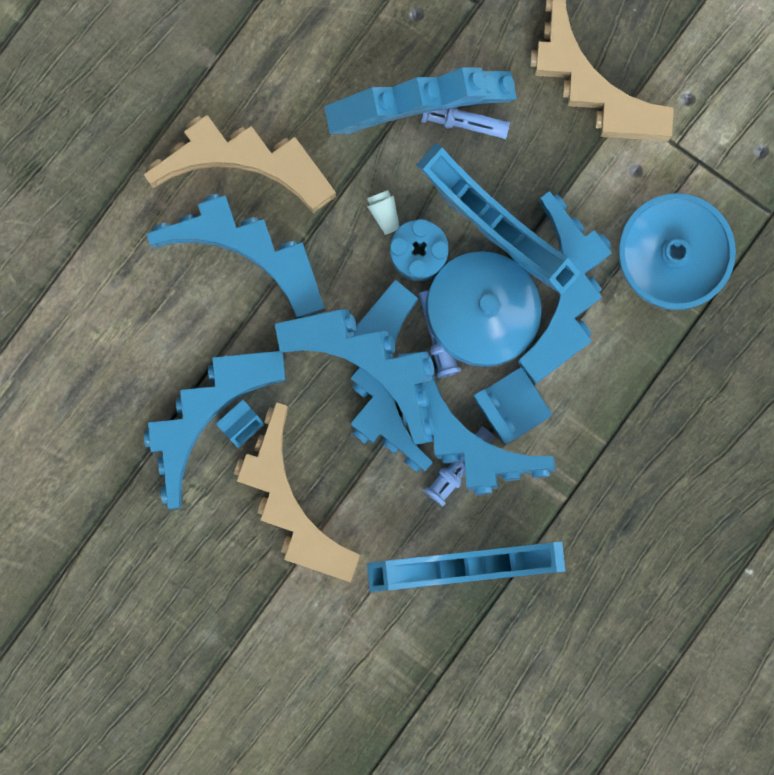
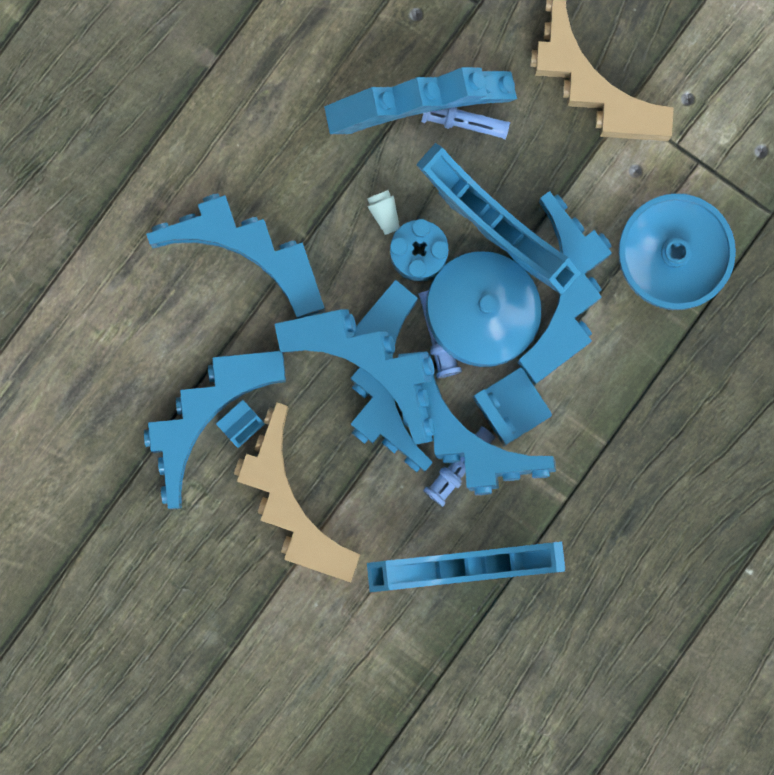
tan arch [144,115,336,213] -> none

